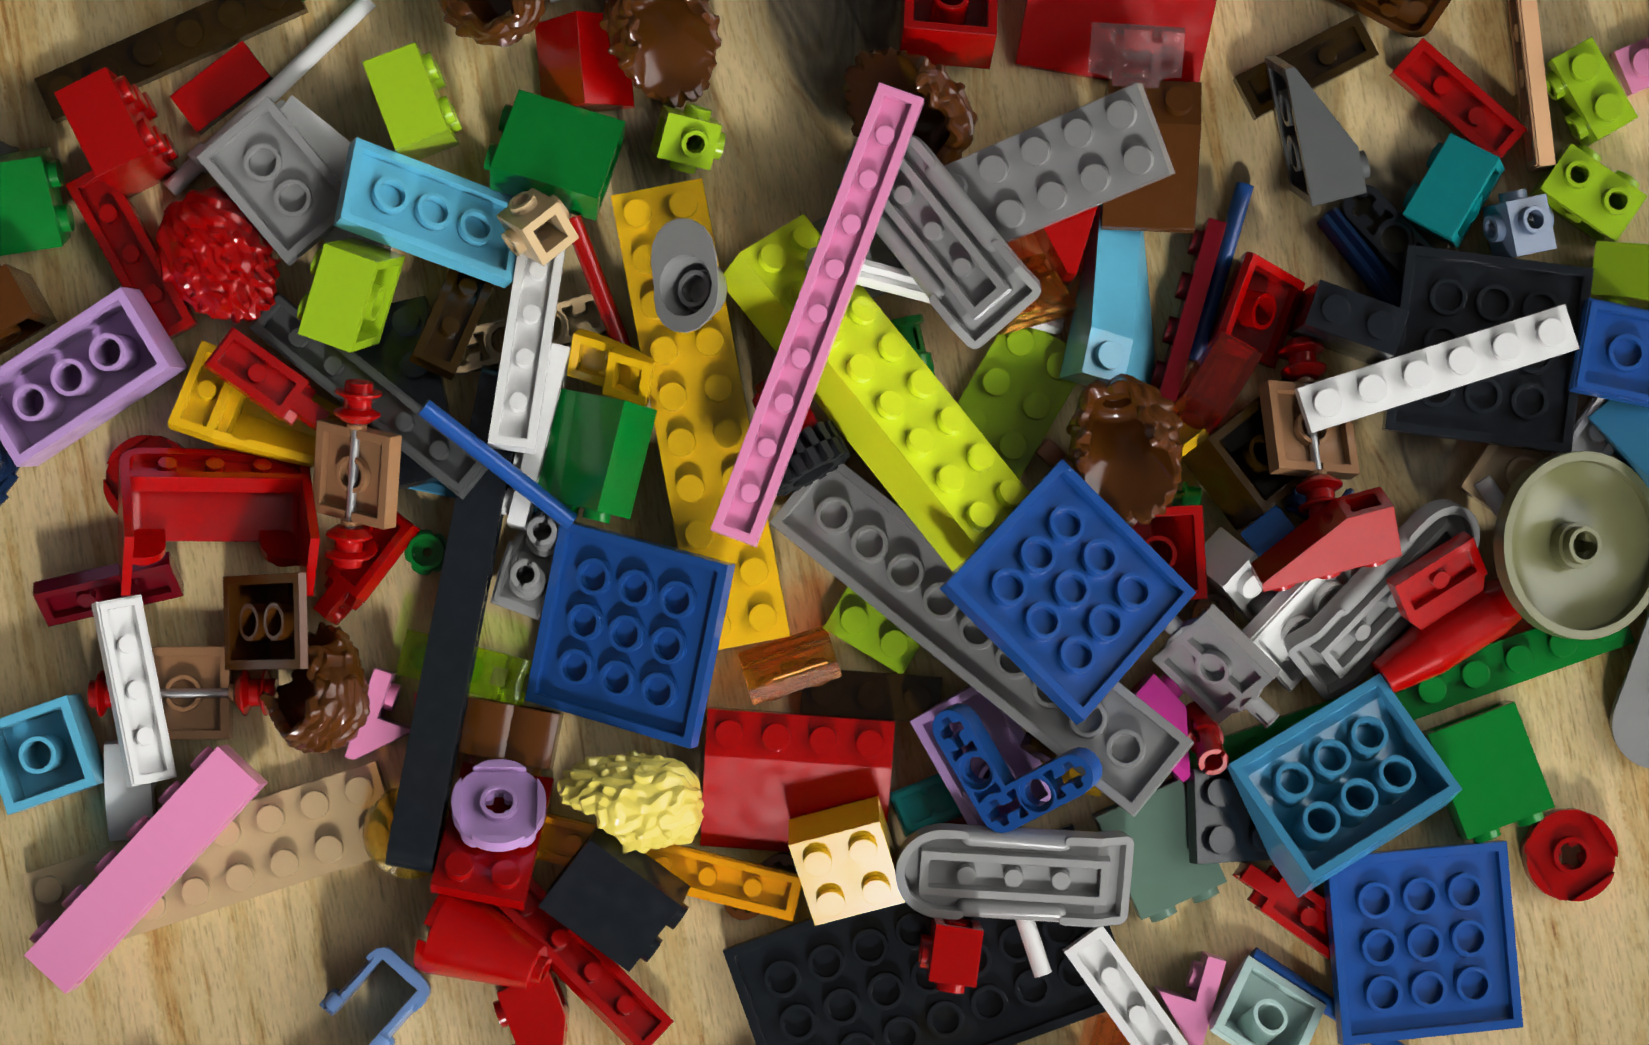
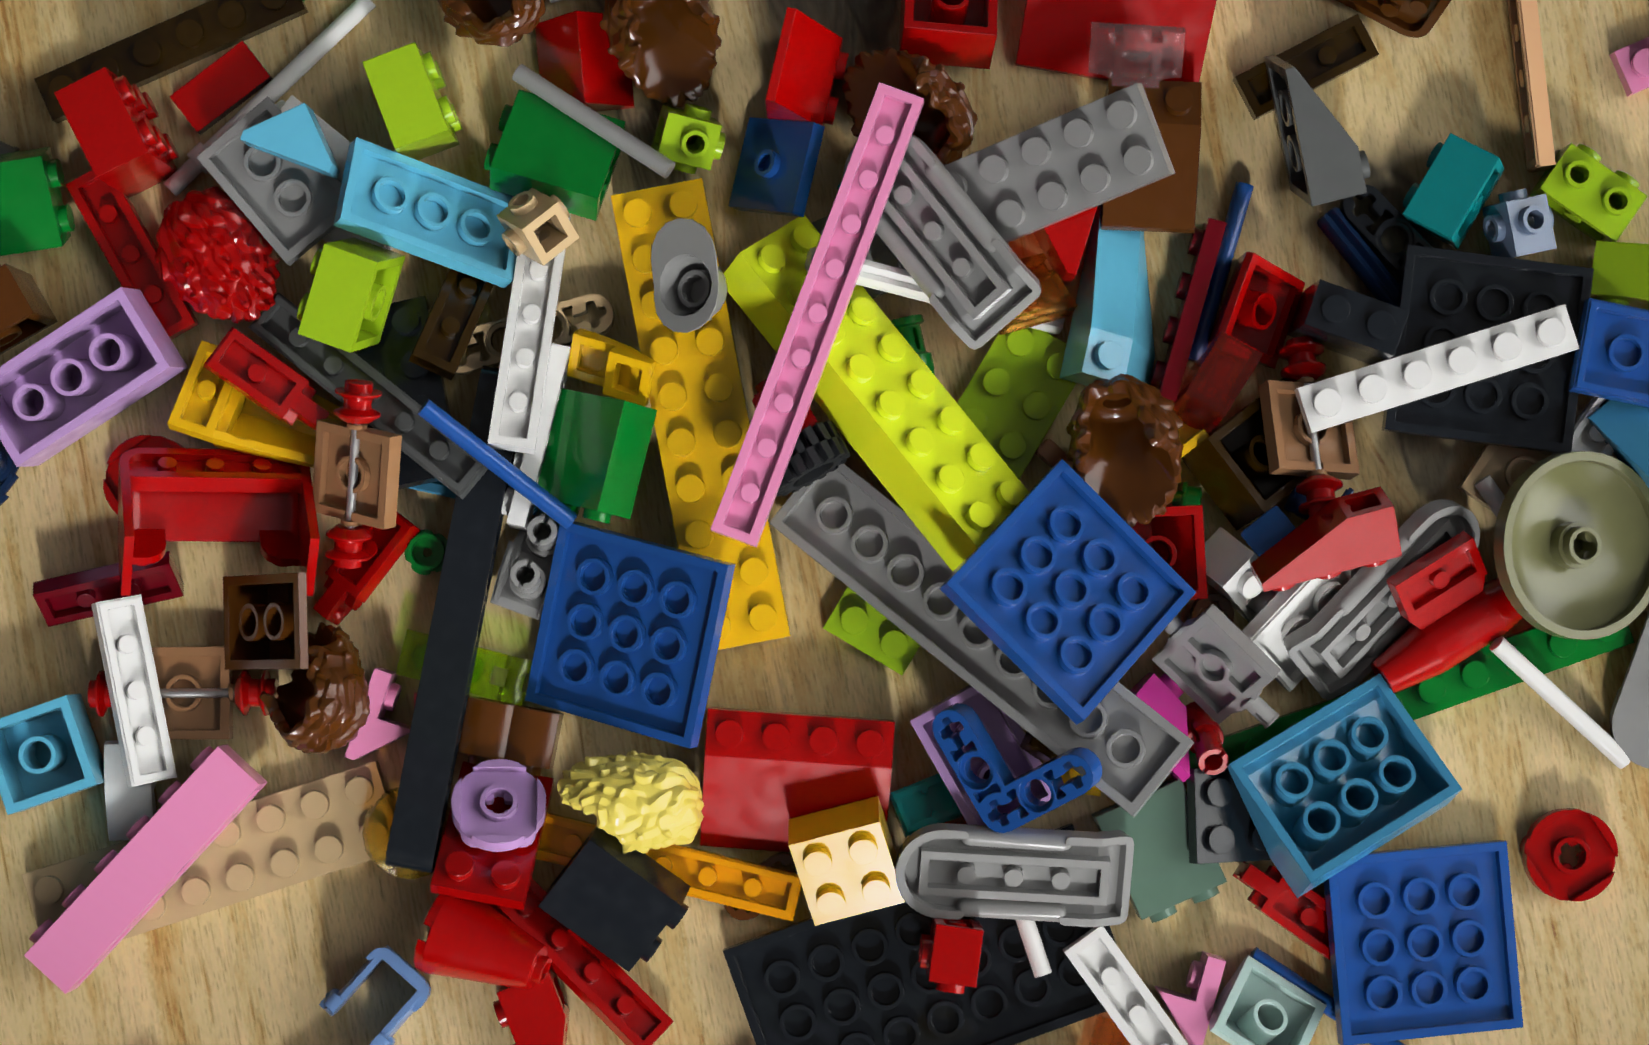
red bar [569,215,632,347] -> none
clear orange plate [738,625,842,705] -> none
dark brown plate [800,667,942,721] -> none
red plate [1389,38,1527,159] -> none
green brick [1422,700,1555,844] -> none
lime brick [1544,37,1638,147] -> none
none -> medium azure slope [240,103,340,179]
none -> light grey bar [512,64,675,179]
none -> blue plate [728,117,825,217]
none -> red slope [765,7,849,126]
none -> white bar [1489,636,1630,769]

